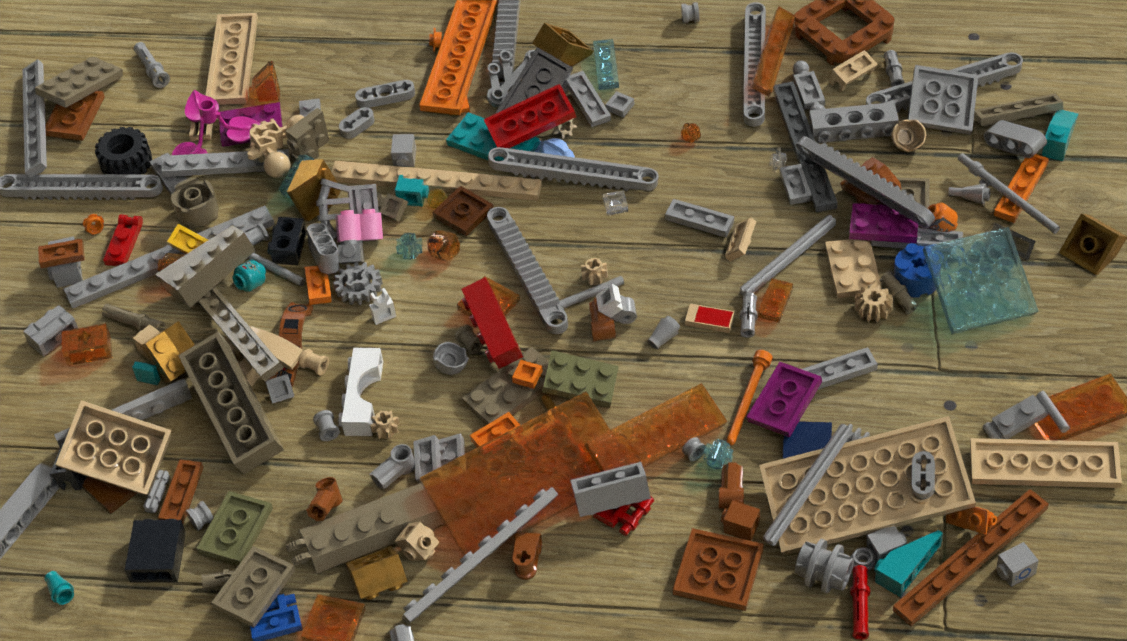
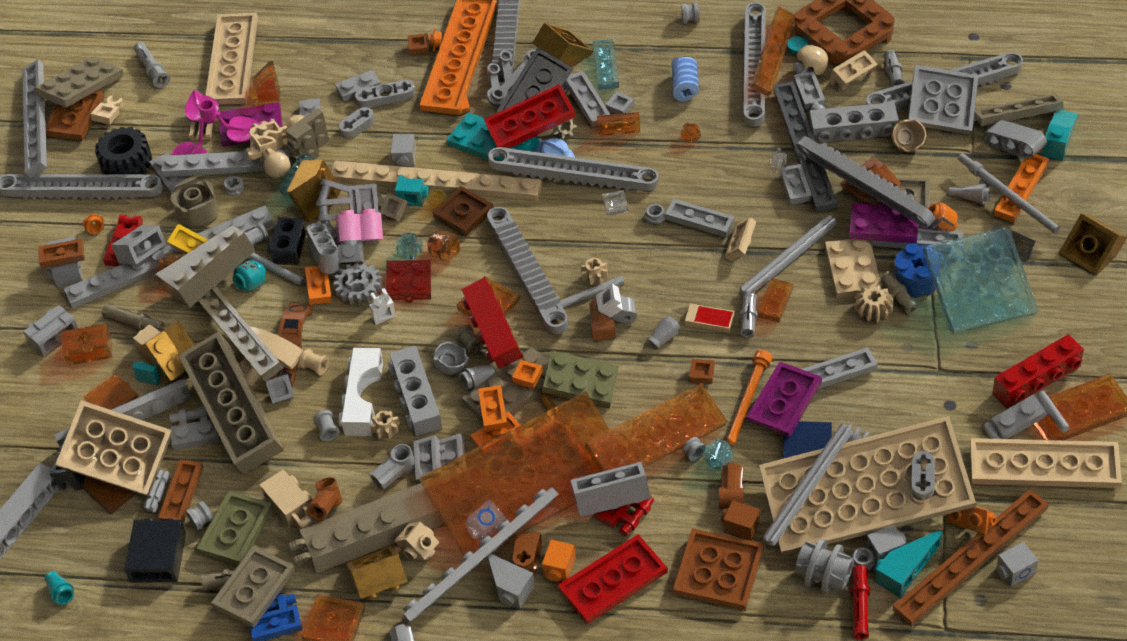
none -> clear orange piece [84,374,139,410]
none -> tan plate [91,96,123,125]
none -> light grey brick [111,225,166,265]
none -> light grey plate [170,406,220,450]
none -> light grey bush [224,176,244,196]
none -> tan brick [259,469,316,529]
none -> light grey plate [335,70,381,102]
none -> clear red plate [386,260,431,303]
none -> light grey brick [387,345,443,436]
none -> dark orange plate [408,33,430,55]
none -> light grey cone [459,364,495,390]
none -> clear brick [466,499,506,541]
none -> orange plate [478,385,508,431]
none -> light grey slope [488,554,535,609]
none -> orange brick [542,540,576,582]
none -> red plate [558,534,668,624]
none -> clear orange plate [597,112,641,136]
none -> light grey plate [644,204,666,224]
none -> light blue piece [671,57,699,102]
none -> dark orange plate [689,359,715,384]
none -> teal tile [787,36,808,56]
none -> tan hair [797,45,828,75]
none -> red brick [992,334,1084,409]

